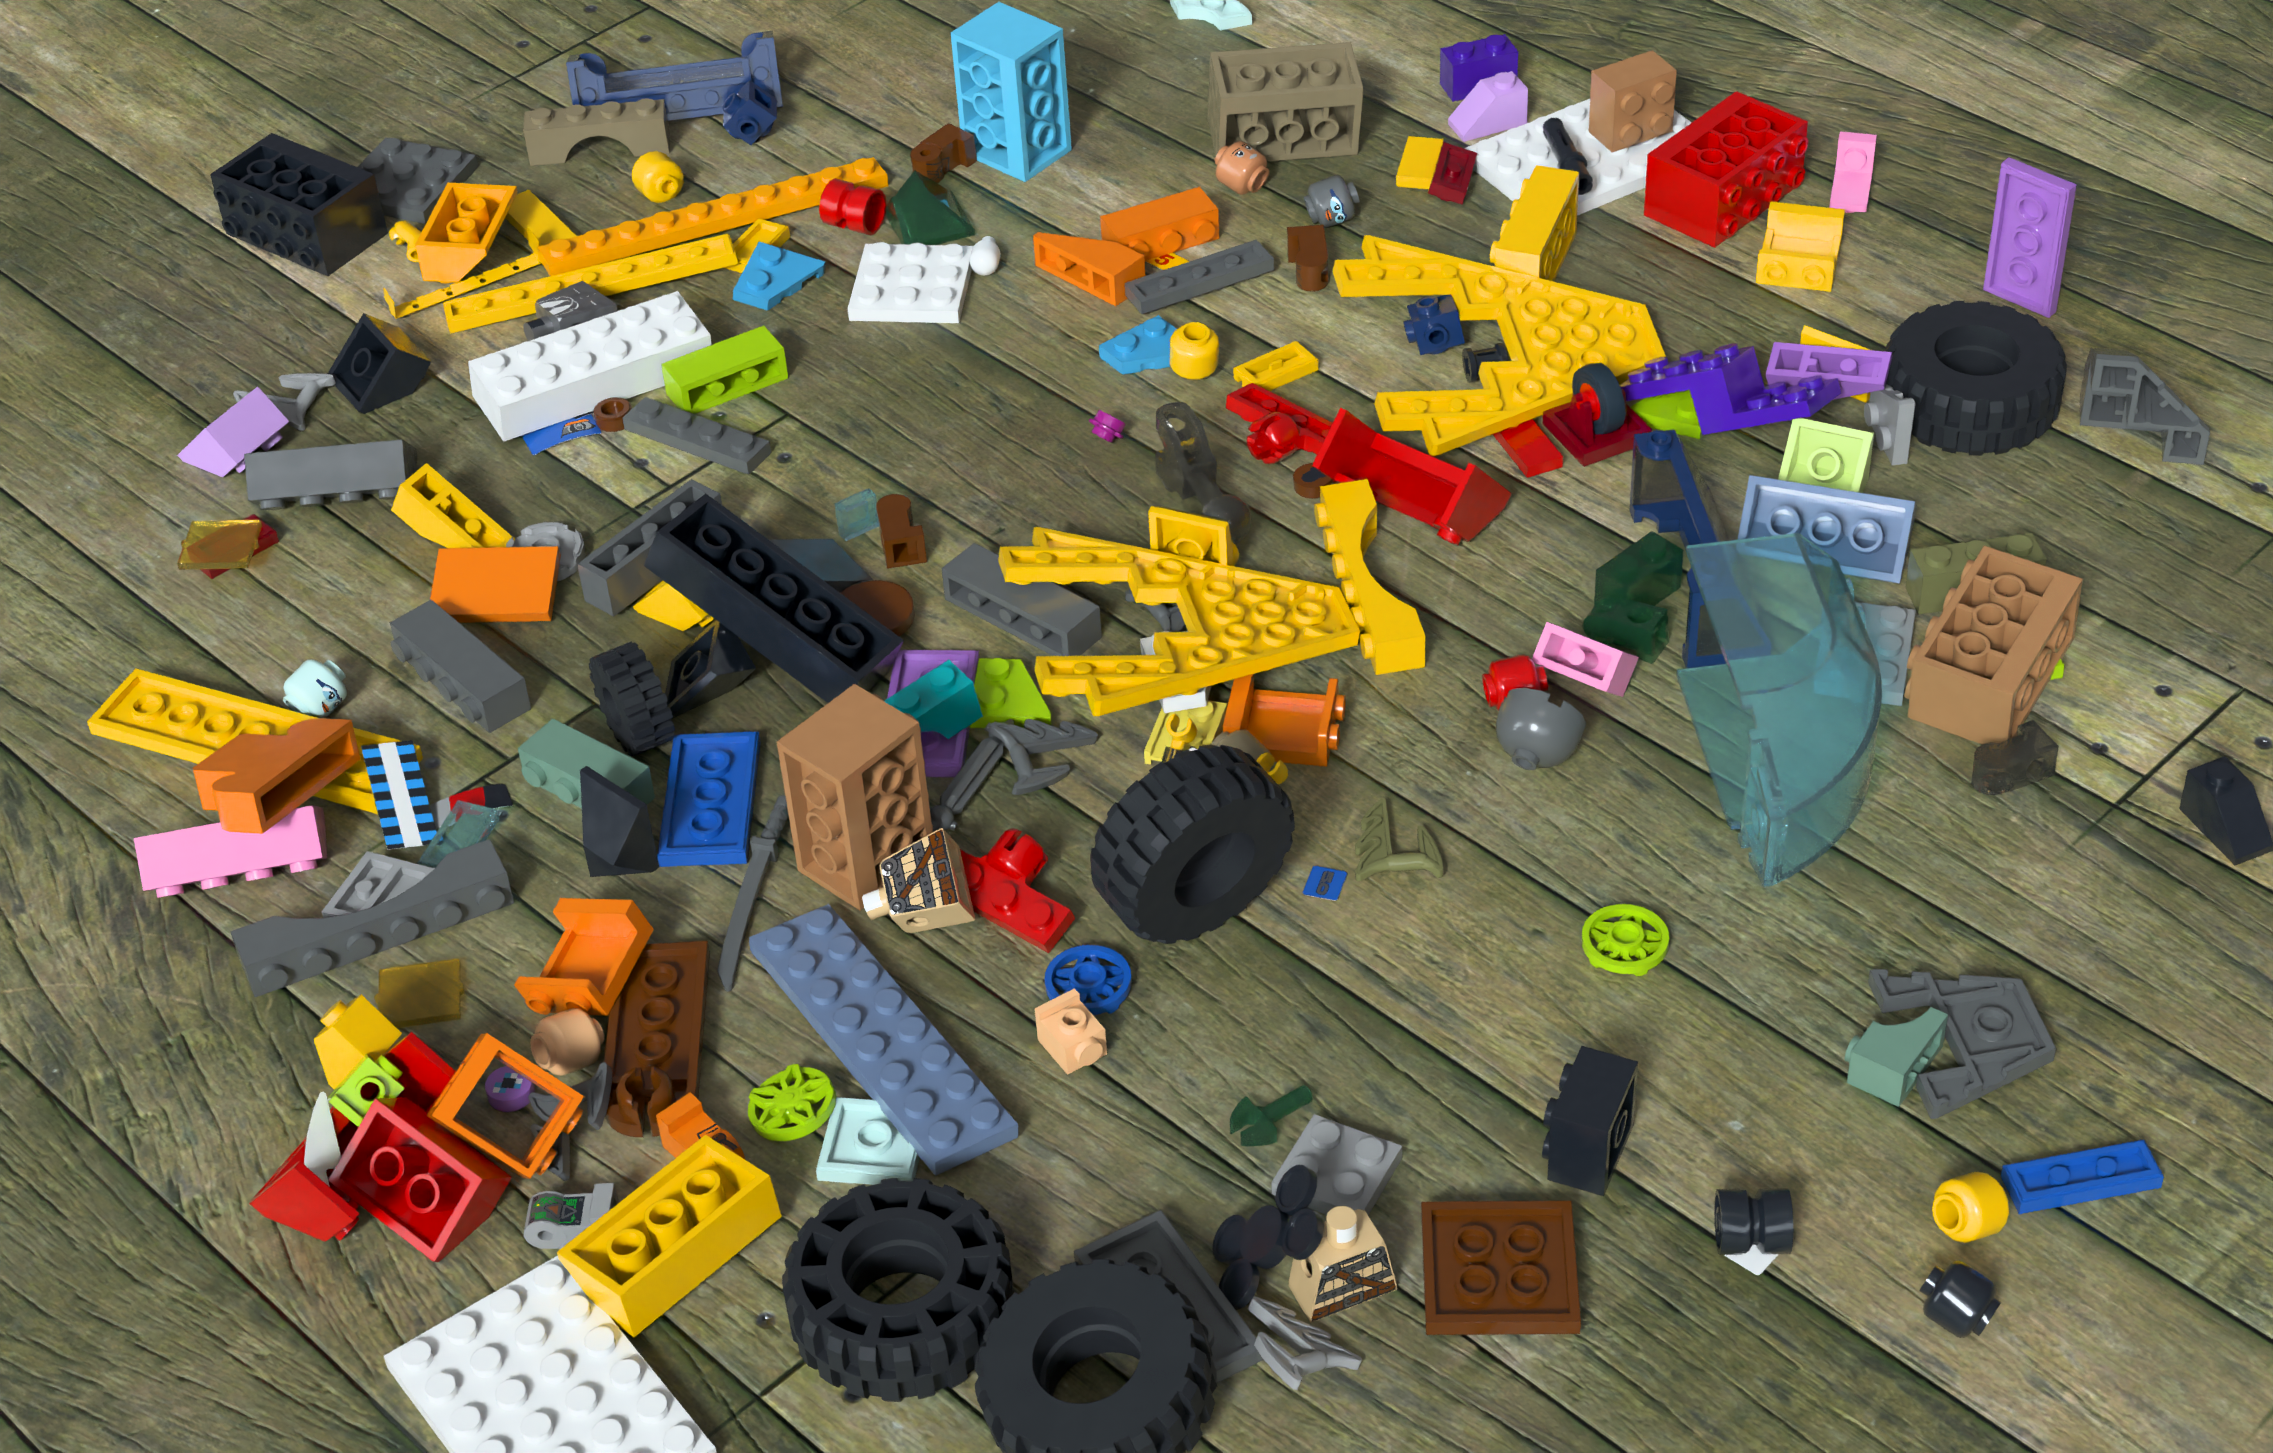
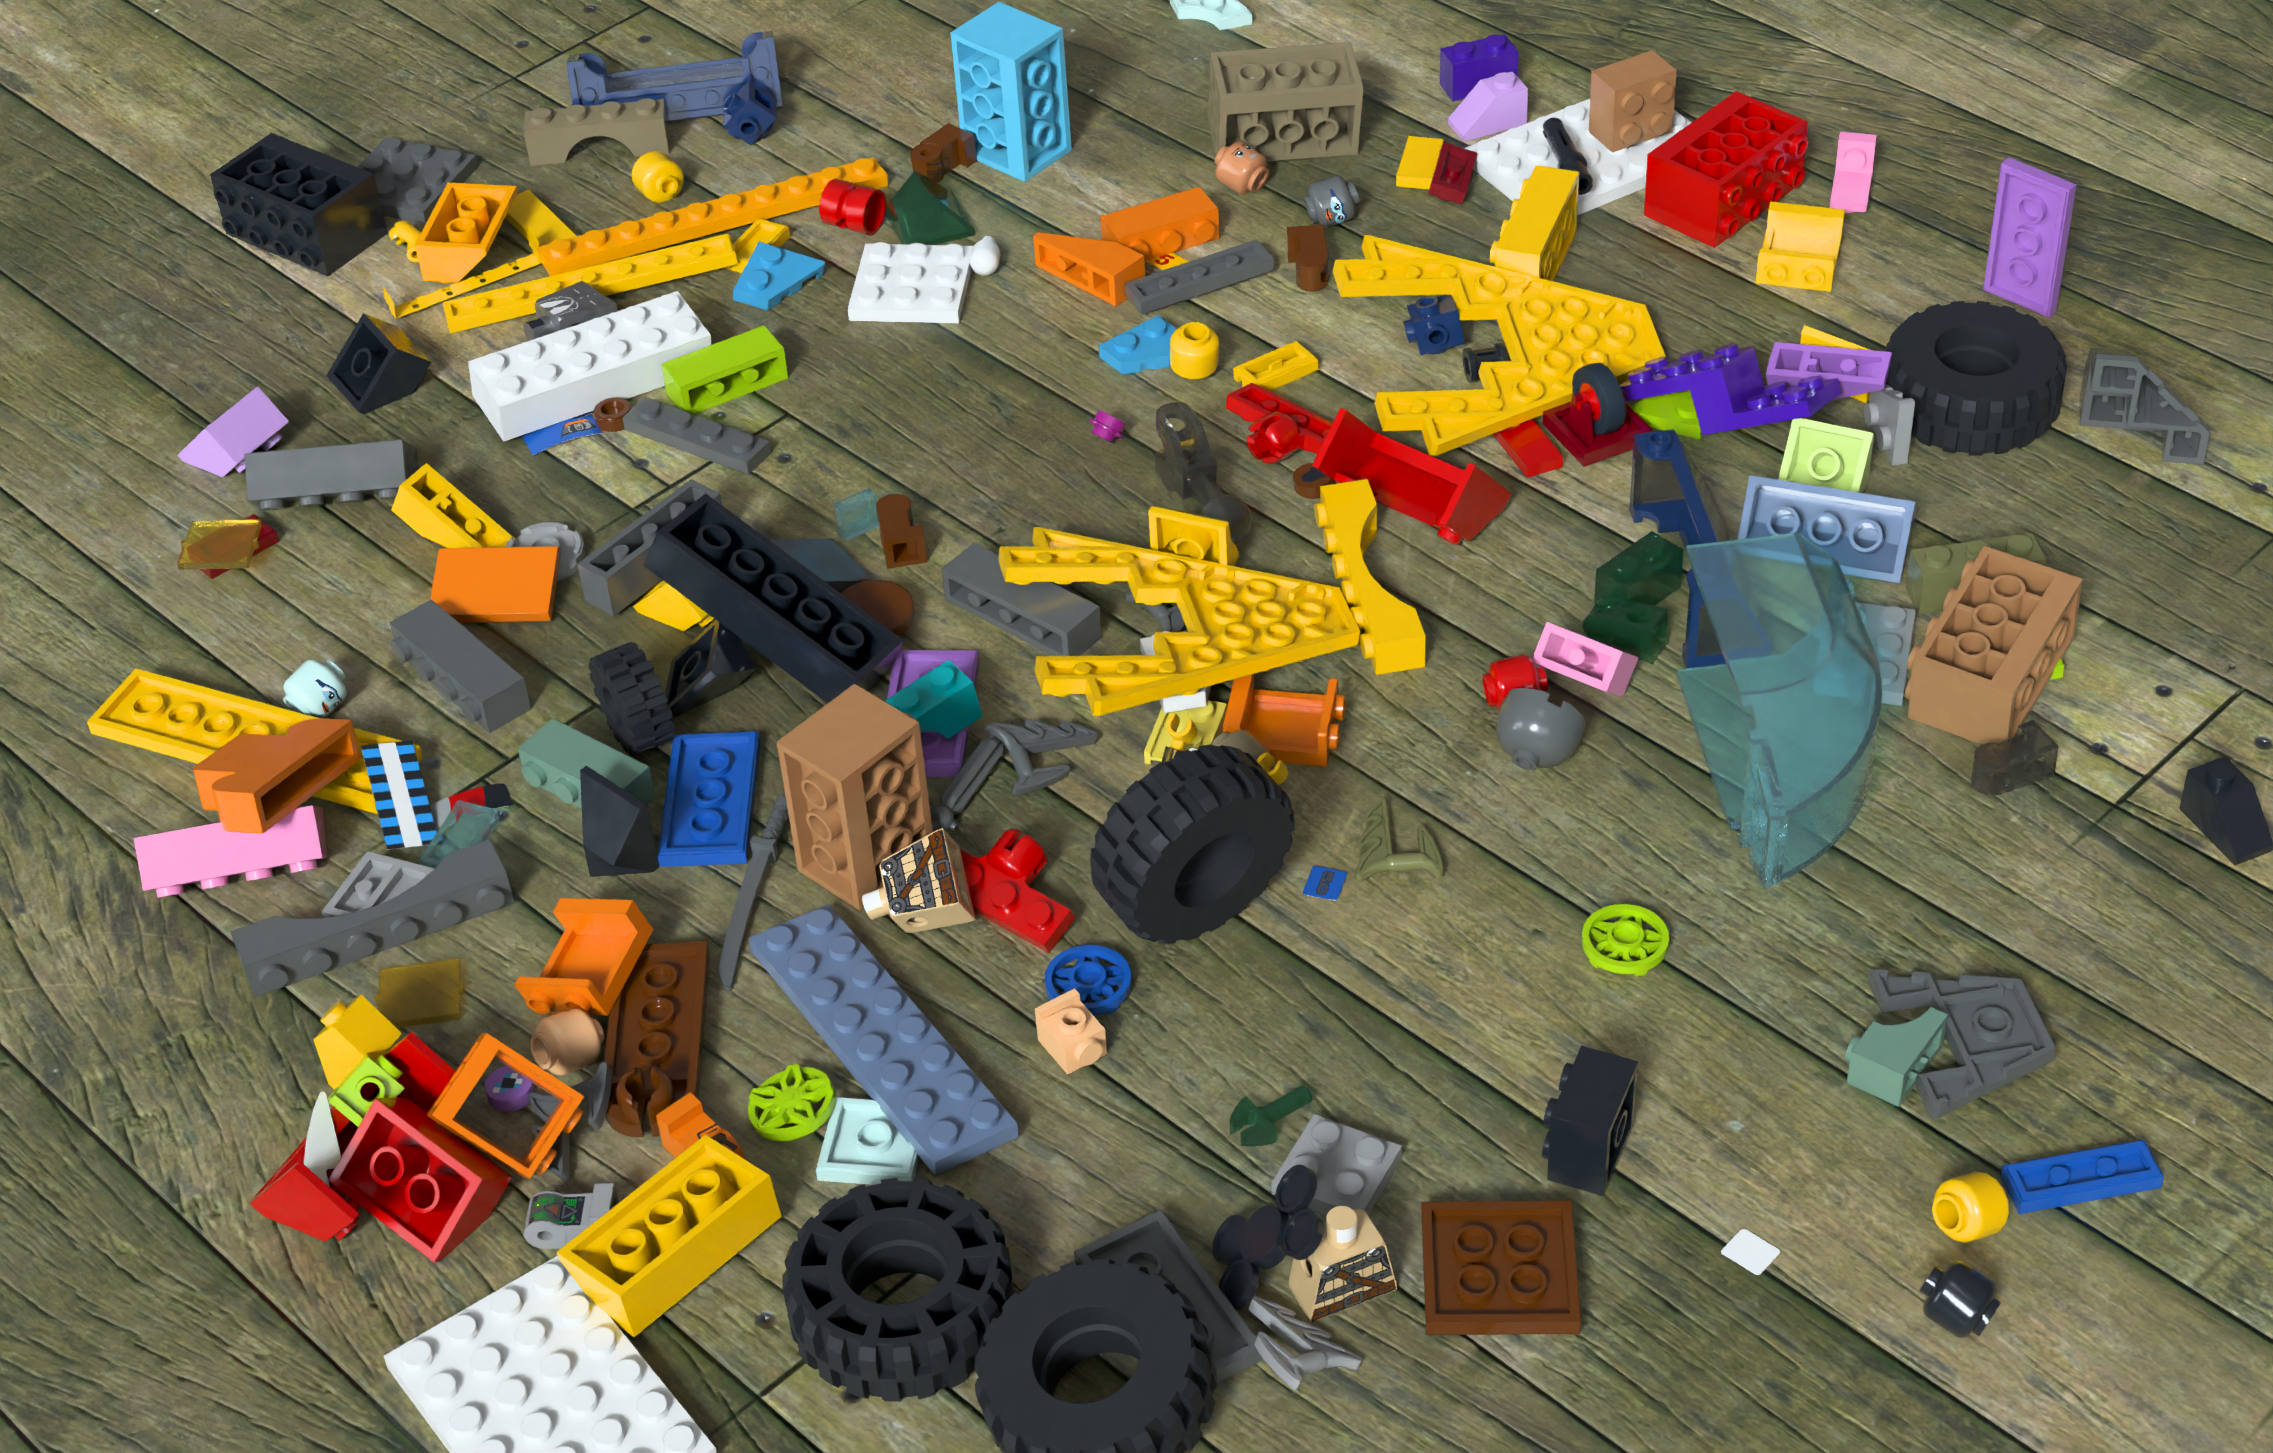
light grey piece [233,373,336,431] -> none
lime wing [970,658,1052,728] -> none
black wheel [1714,1188,1794,1255] -> none

